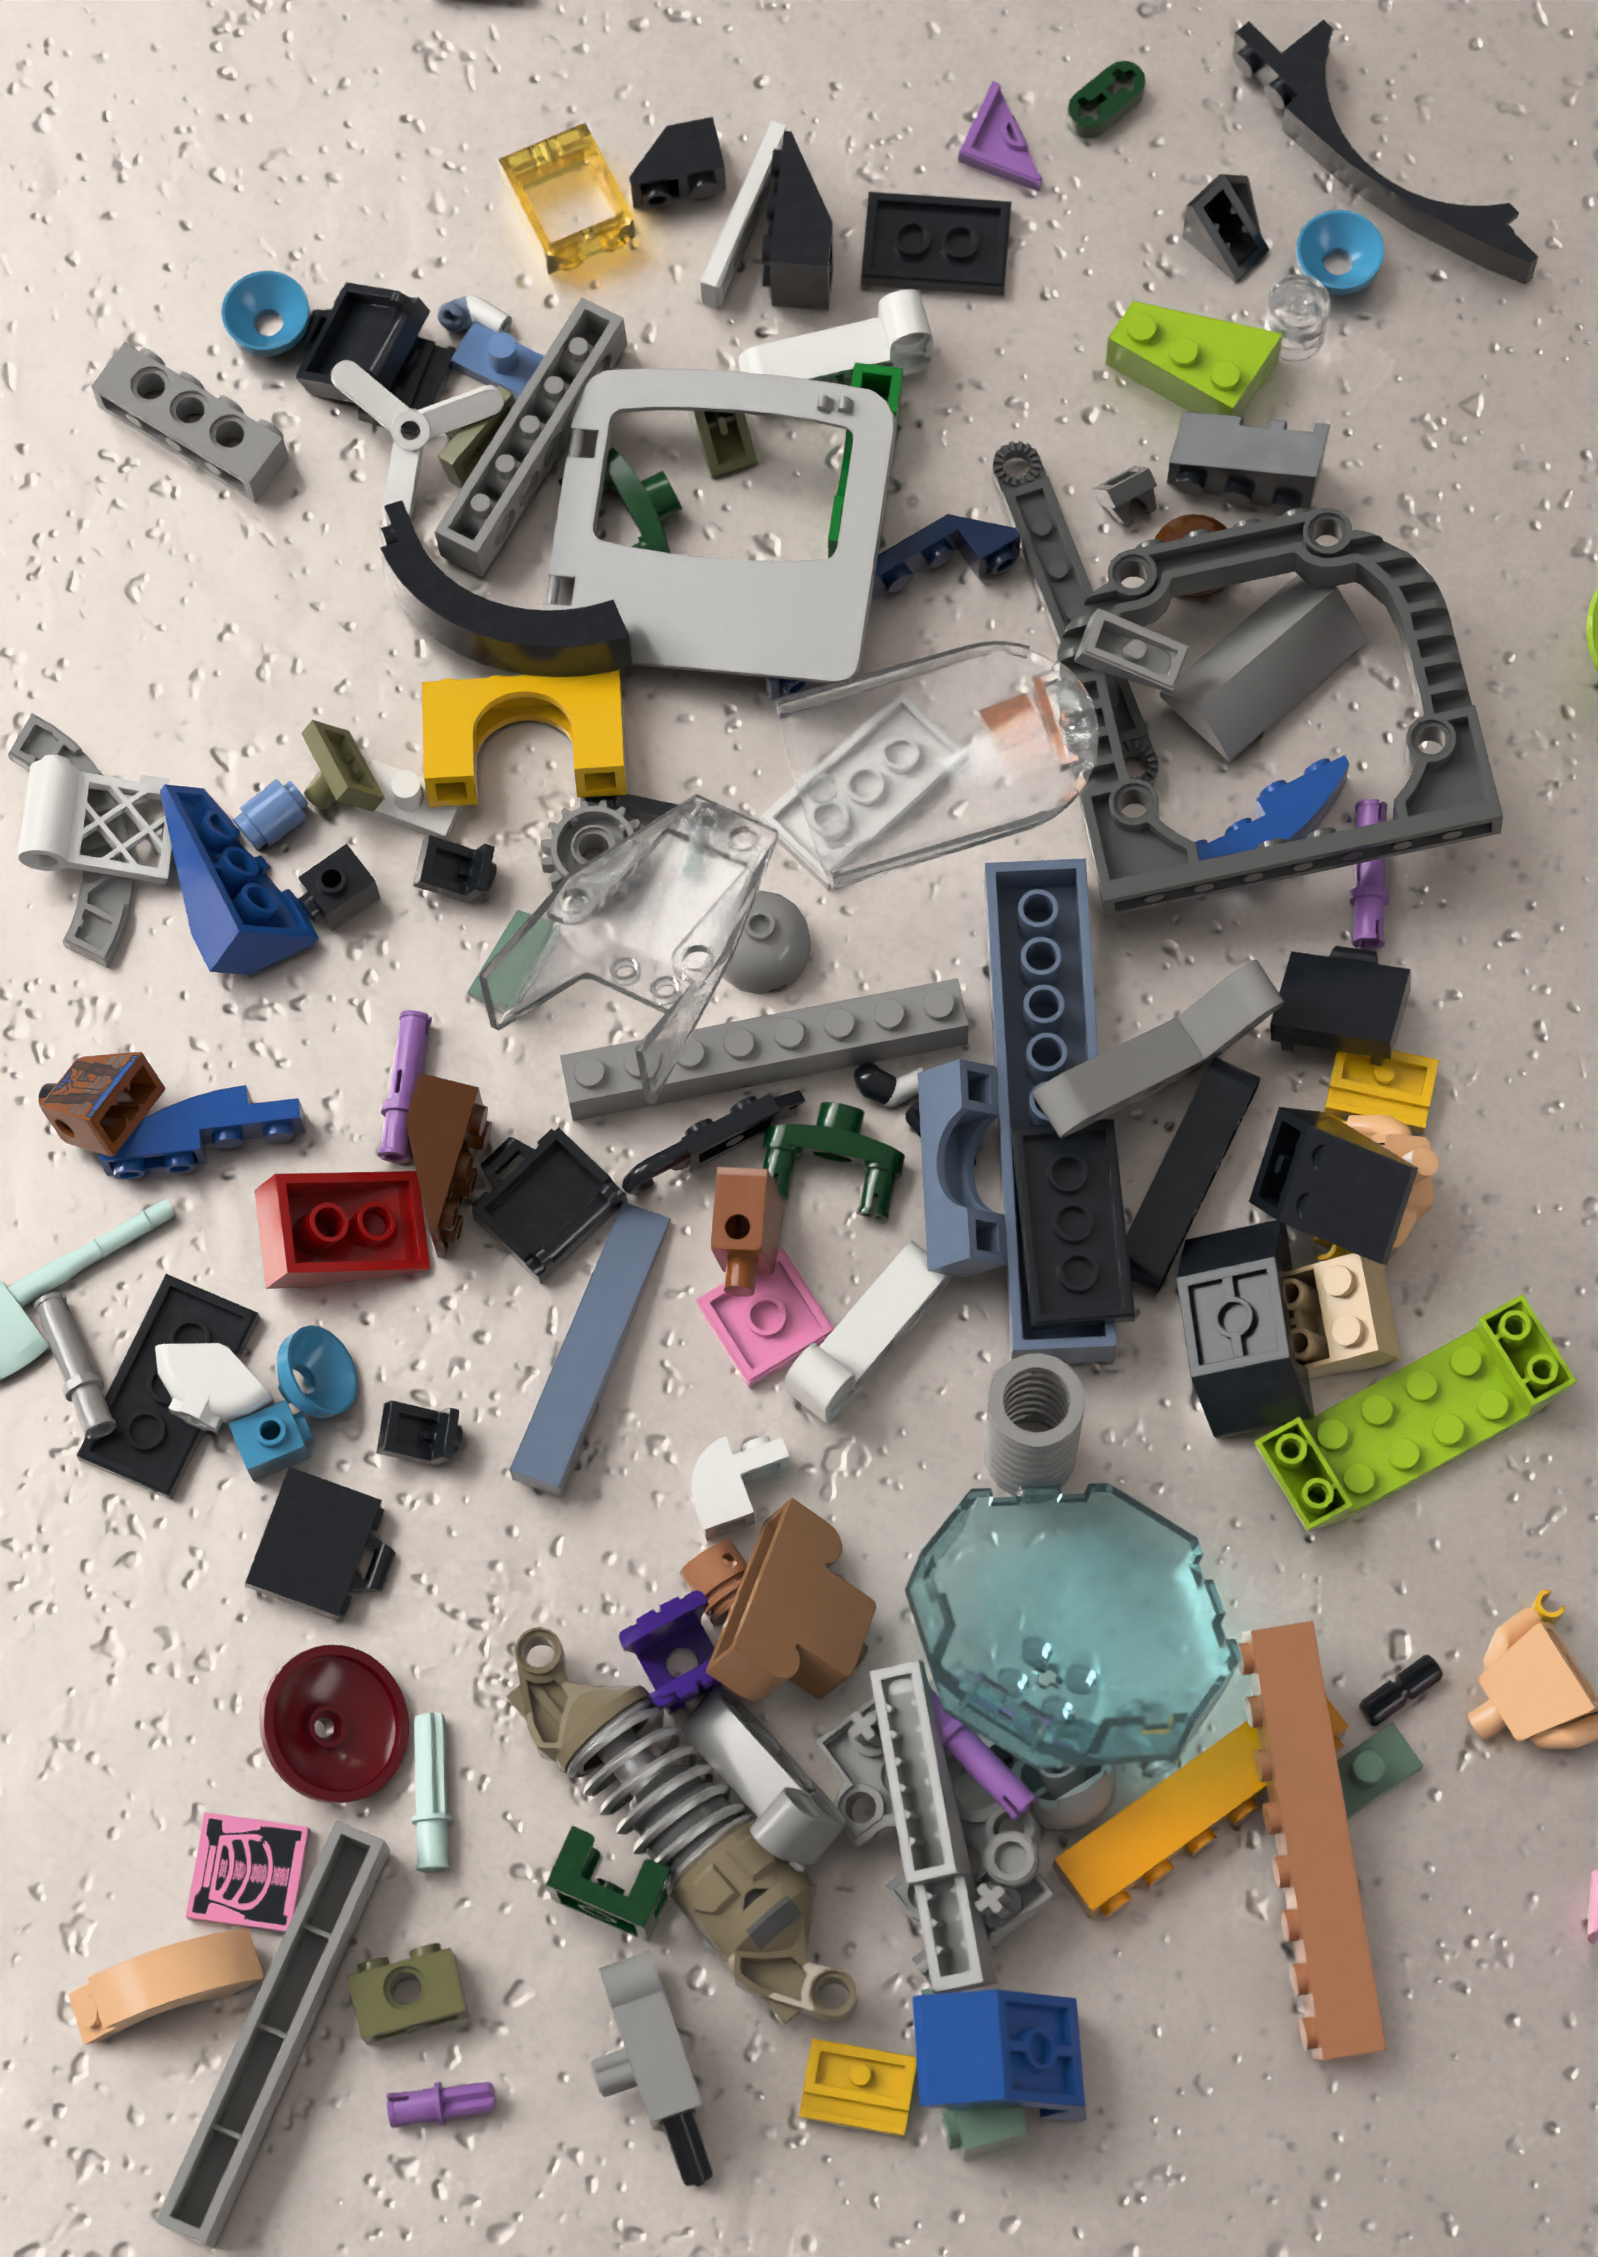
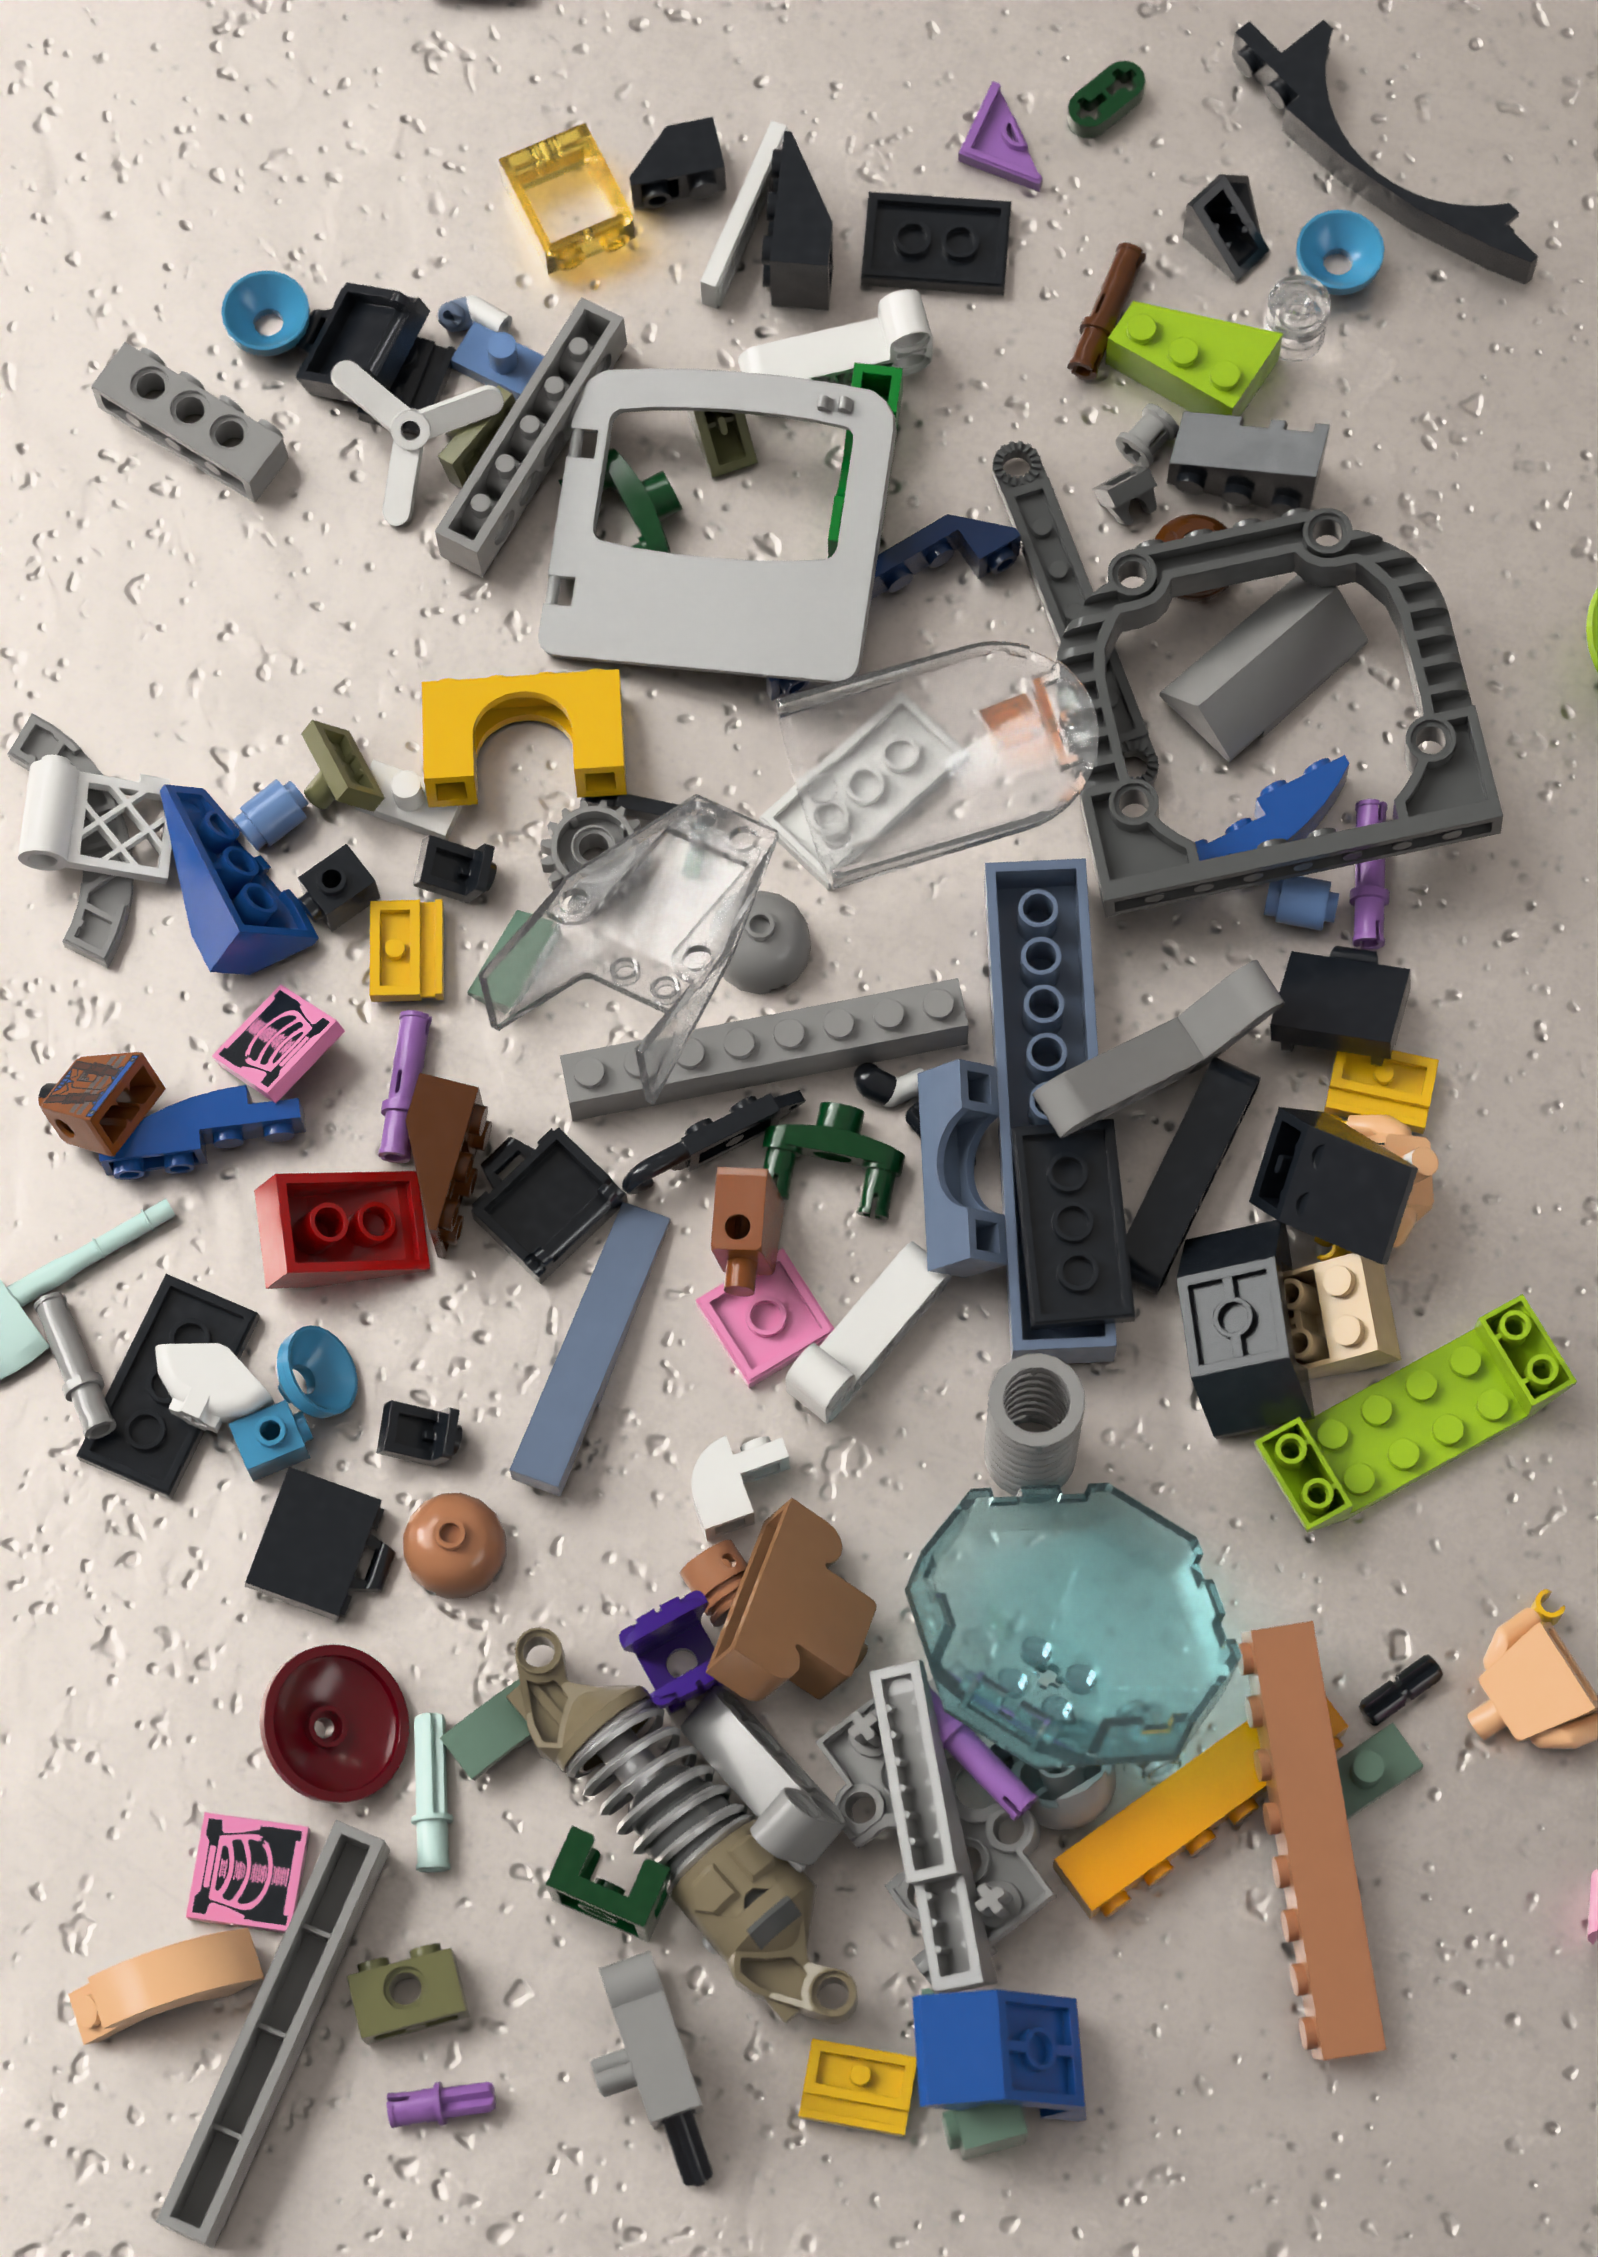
black arch [380,500,633,677] -> none
light grey tile [984,1831,1039,1888] -> none
light grey slope [1074,608,1190,693] -> none
none -> bright pink tile [212,985,345,1104]
none -> yellow plate [370,899,444,1002]
none -> nougat cylinder [403,1493,507,1599]
none -> sand green slope [440,1679,532,1780]
none -> reddish brown pin [1067,242,1146,380]
none -> light grey bush [1115,404,1179,468]
none -> medium blue brick [1264,876,1340,931]

